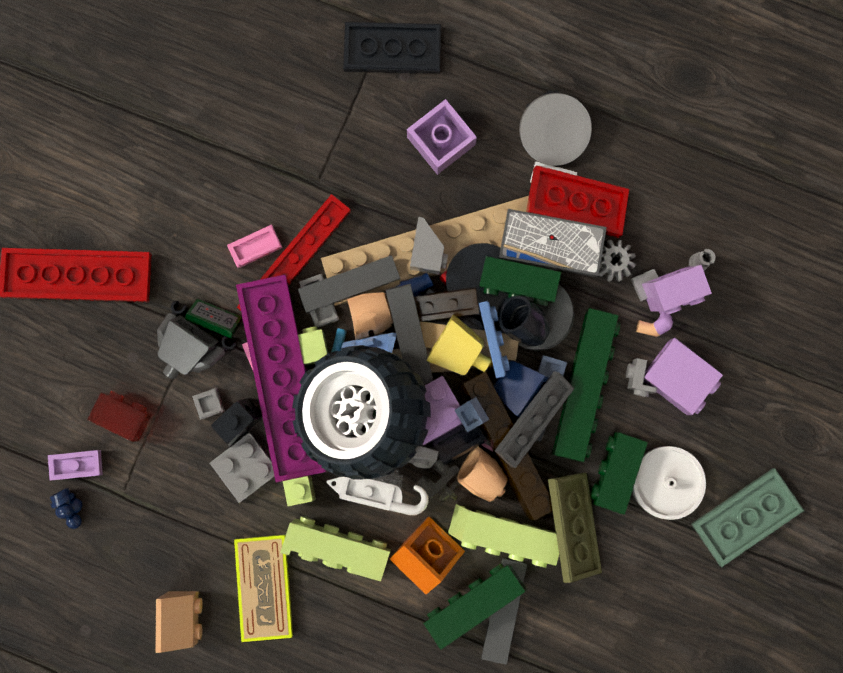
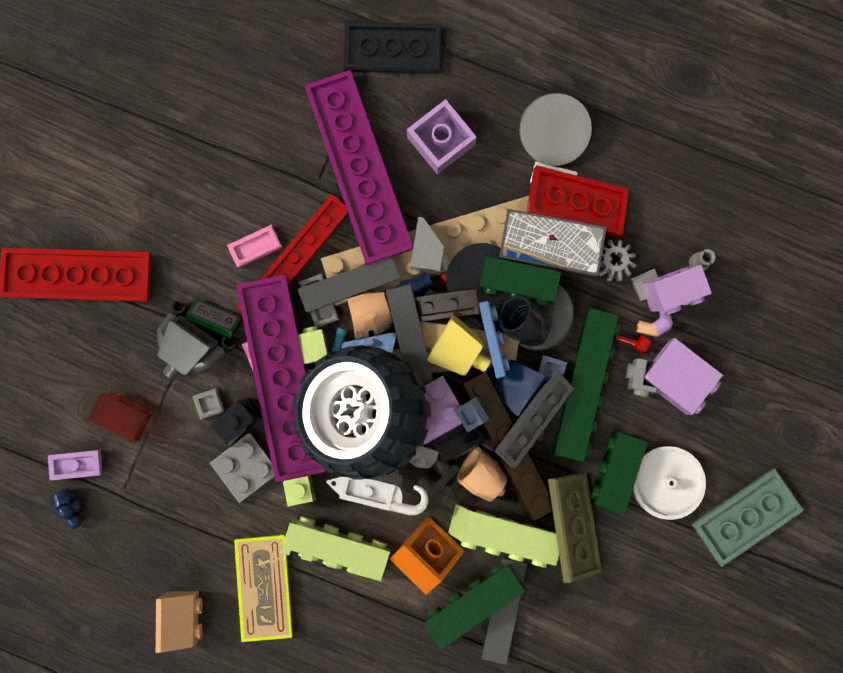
none -> magenta plate [305,70,413,265]
none -> red hand [615,335,652,353]

